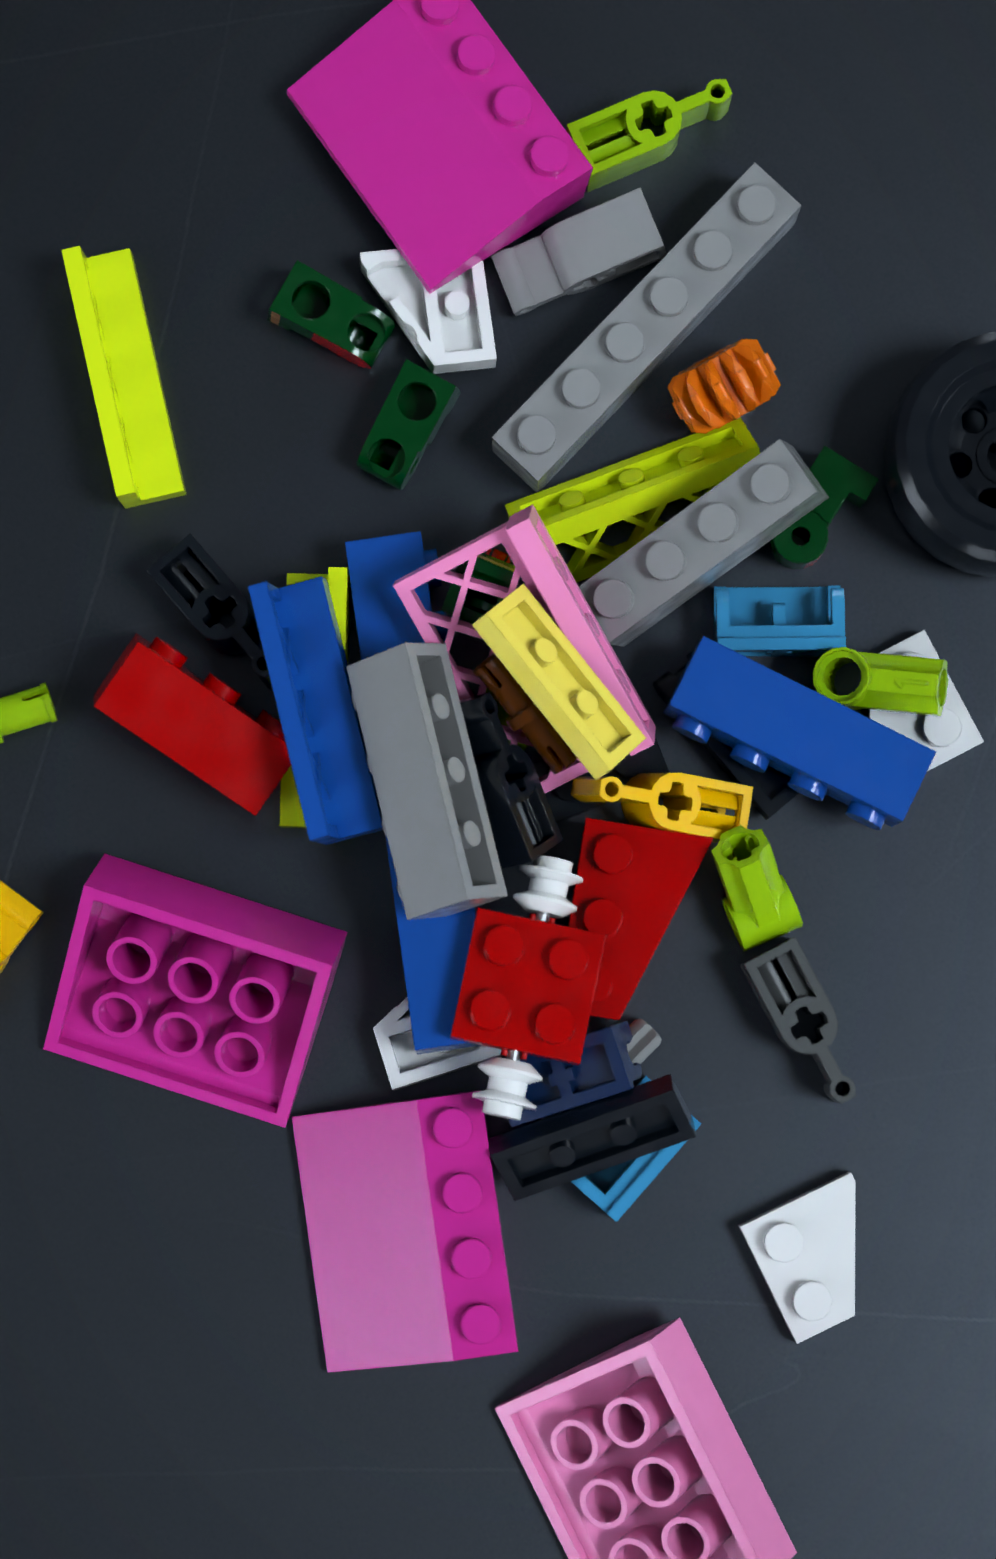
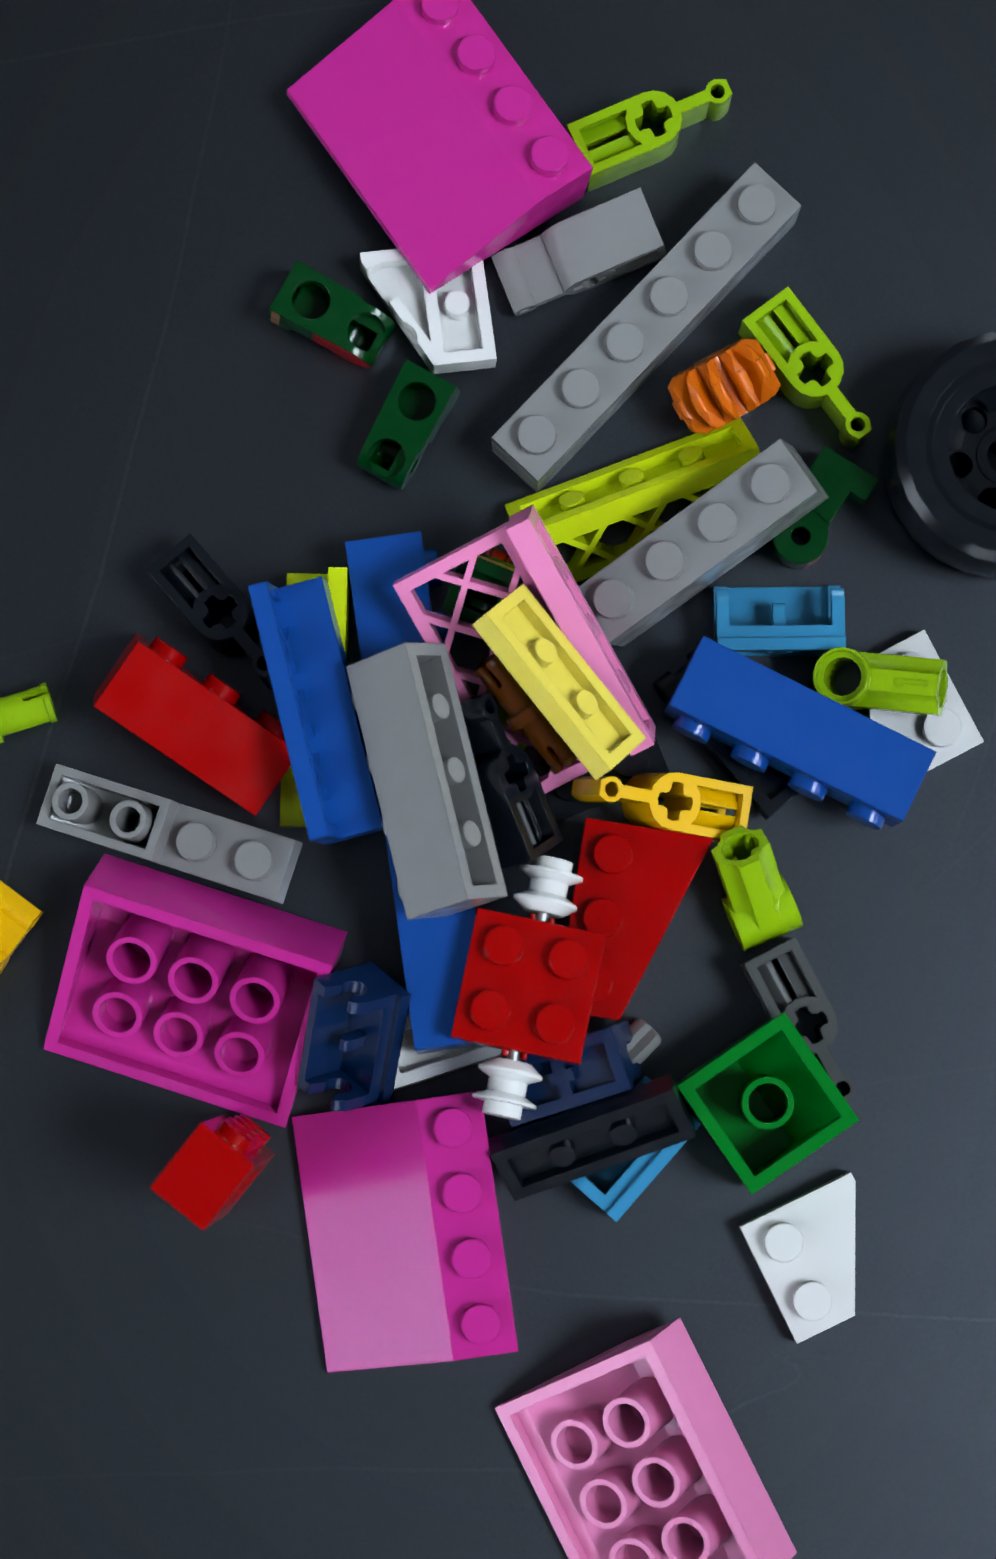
neon yellow fence [61,246,187,509] -> none
none -> light grey slope [36,763,303,904]
none -> red brick [149,1113,275,1231]
none -> dark blue hinge [297,962,411,1111]
none -> green slope [675,1012,859,1195]
none -> lime piece [738,286,872,451]

